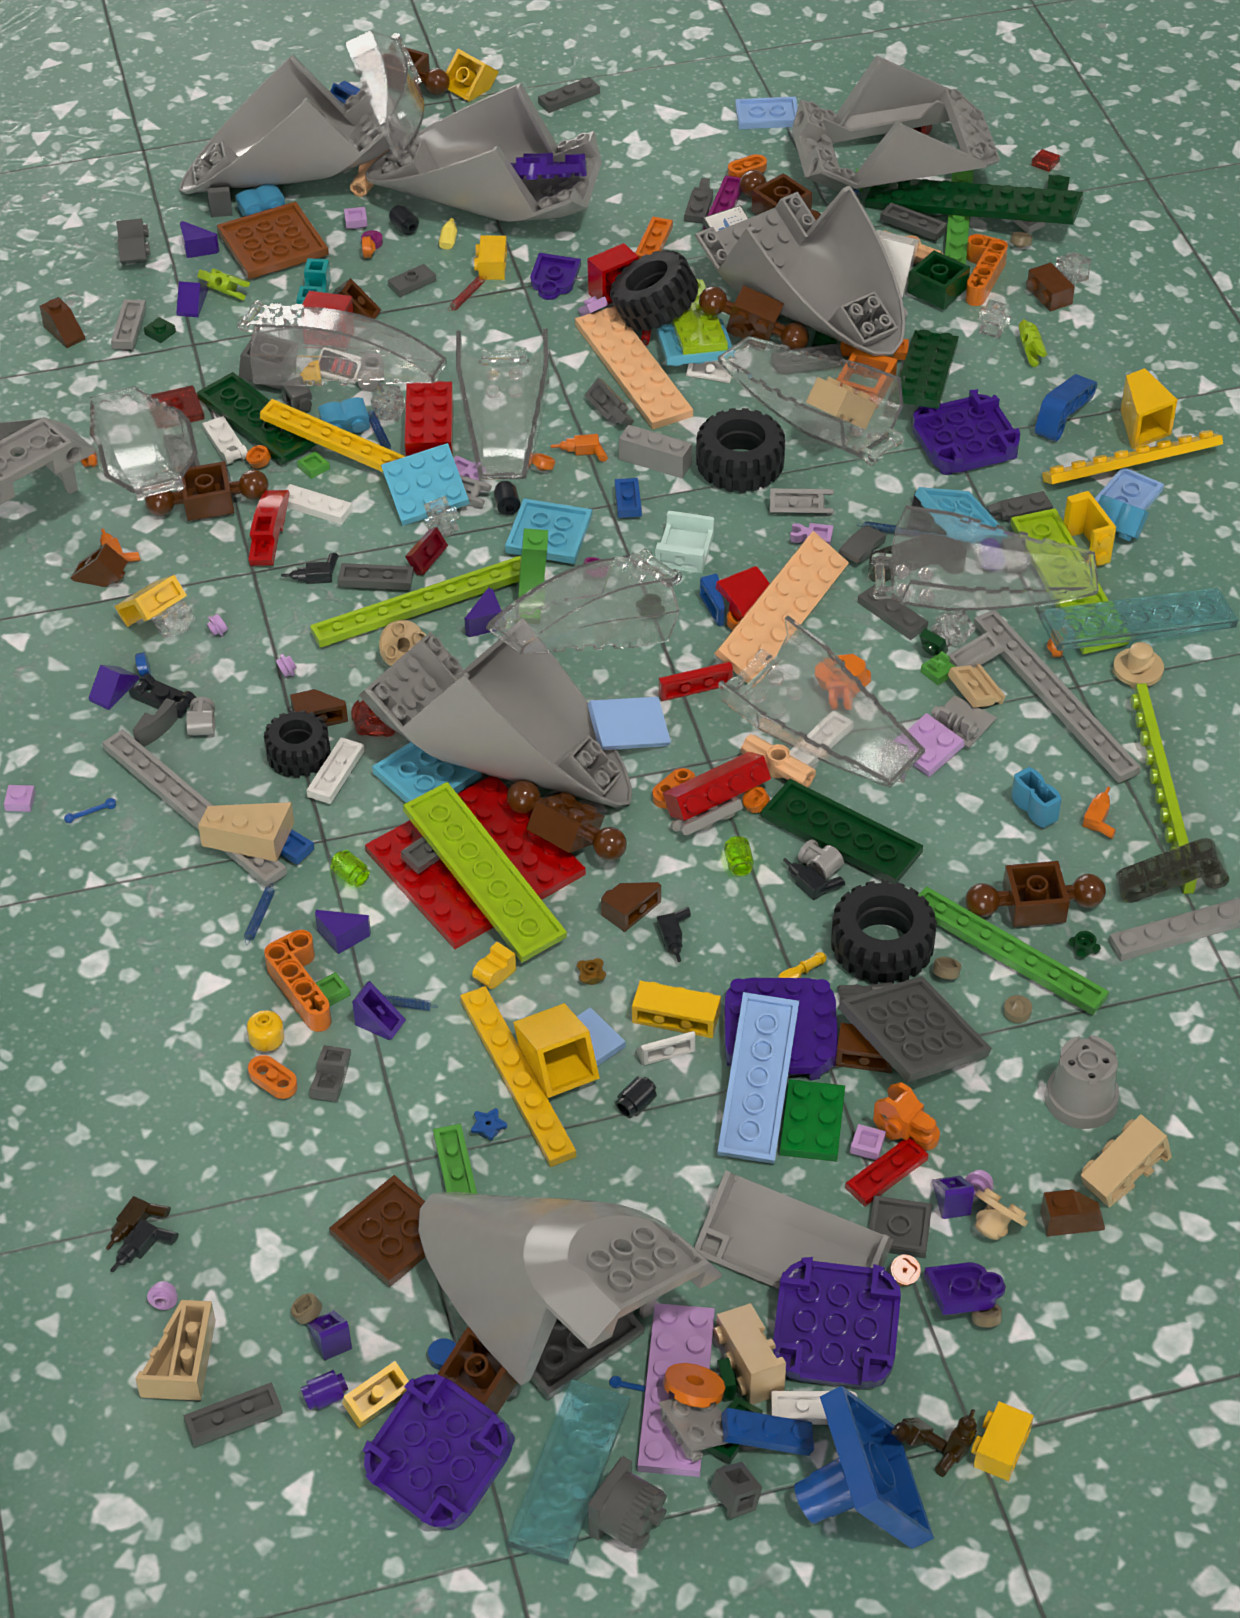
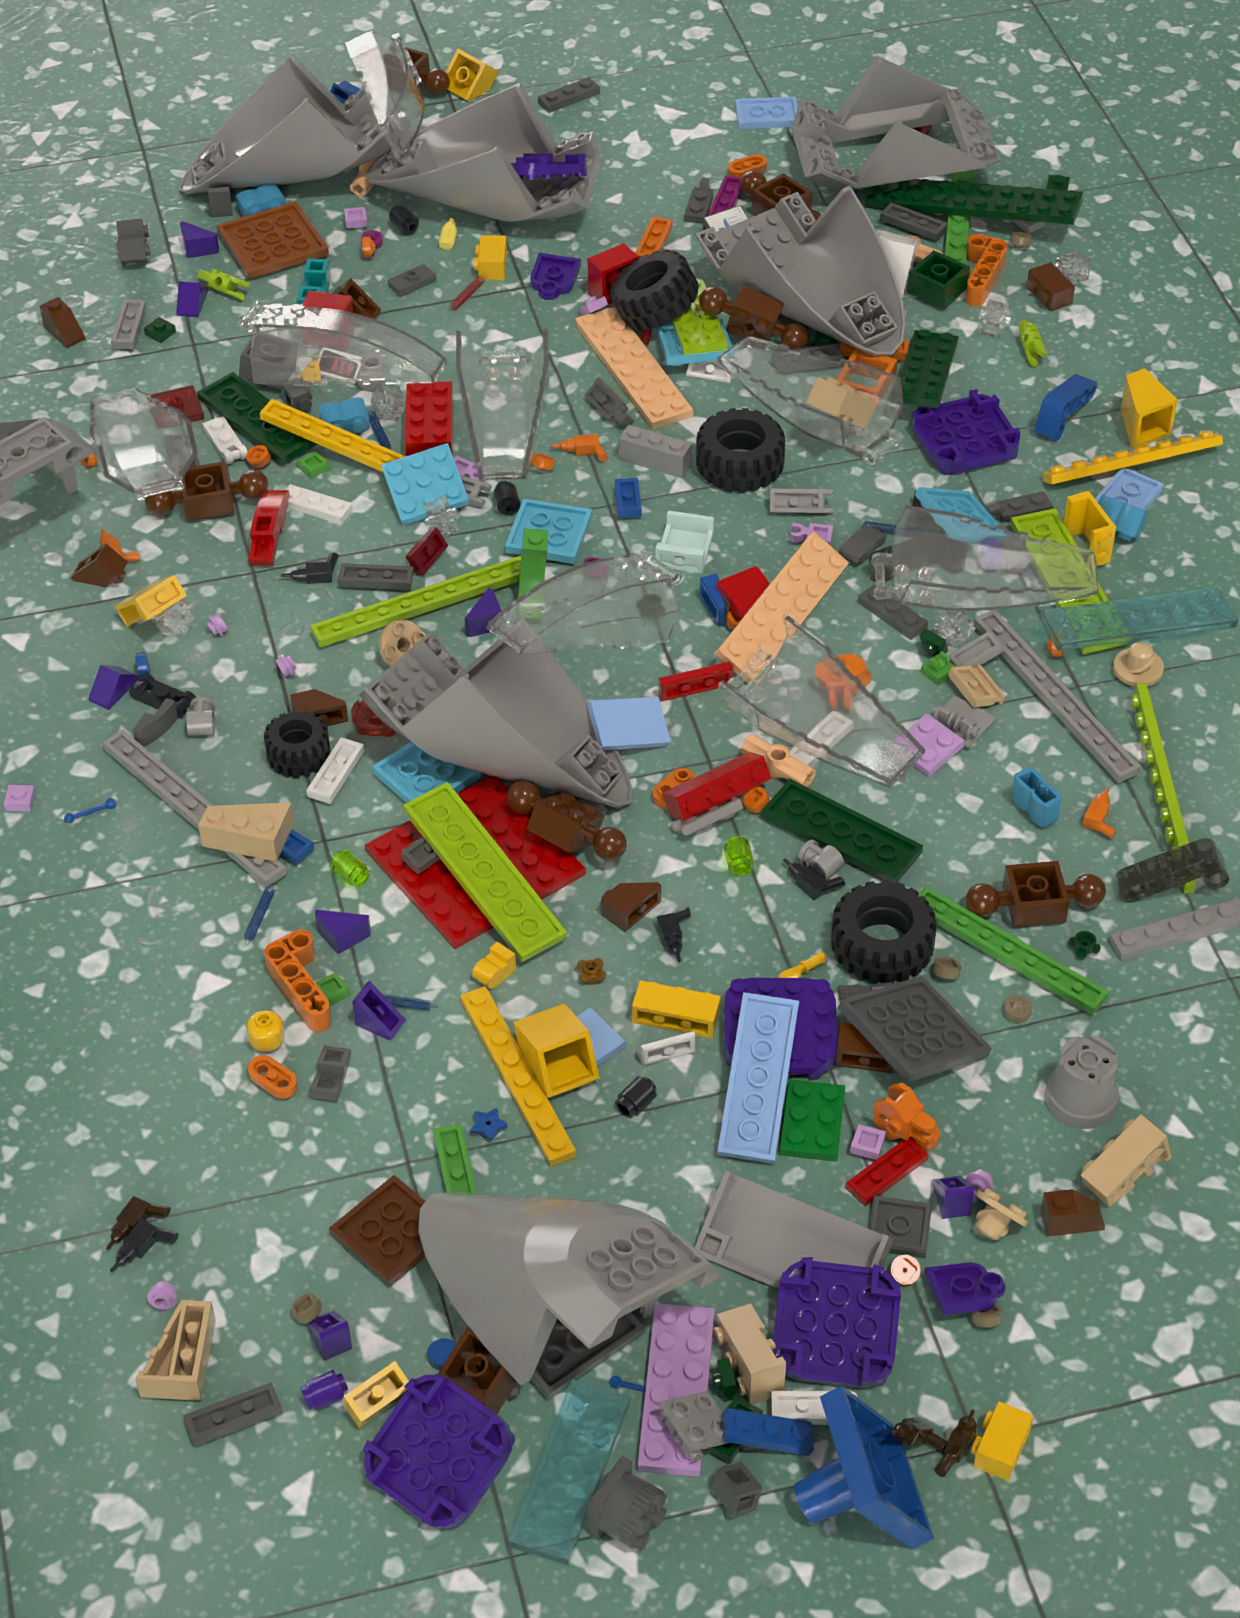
orange tile [663,1363,725,1408] -> none
clear red tile [1031,149,1060,172] -> none

